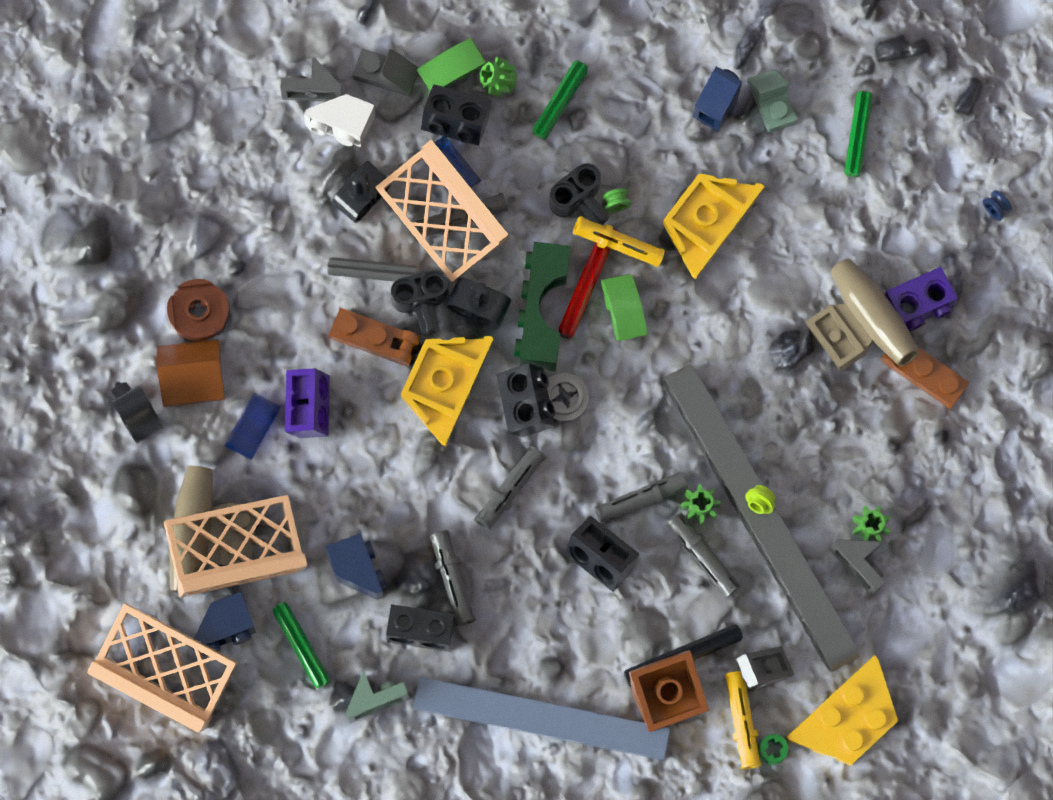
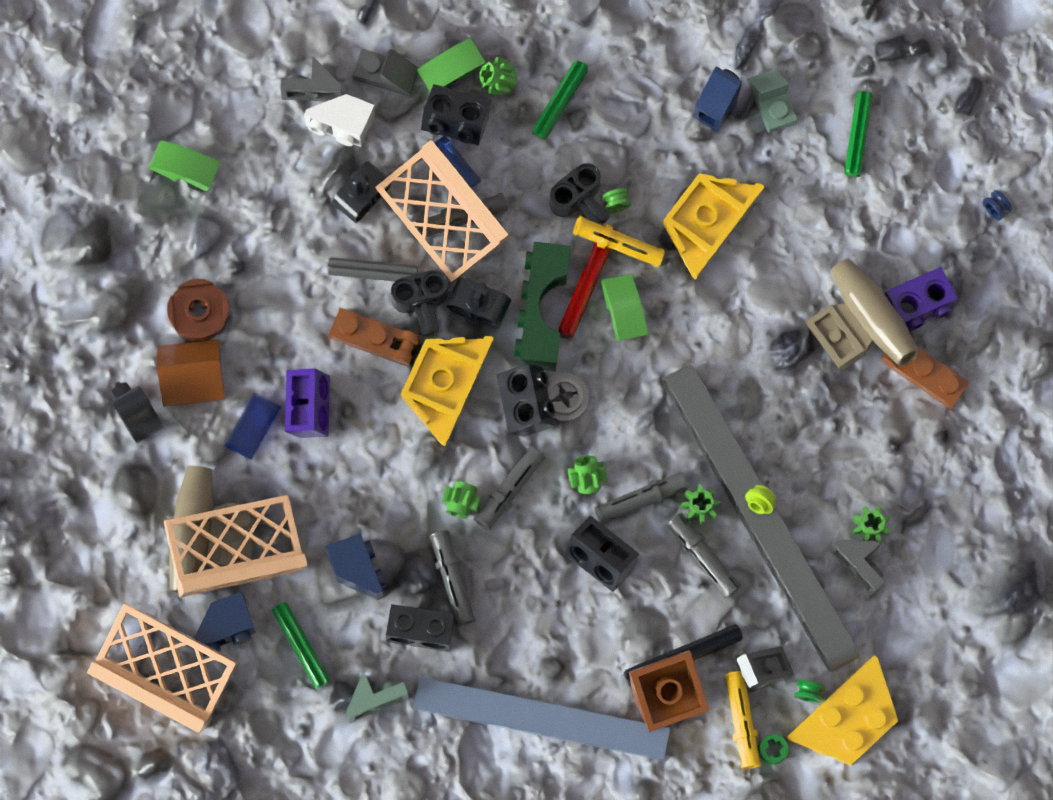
none -> bright green slope [149,141,221,191]
none -> bright green gear [442,481,481,519]
none -> bright green gear [568,455,608,494]
none -> green bush [794,680,825,703]

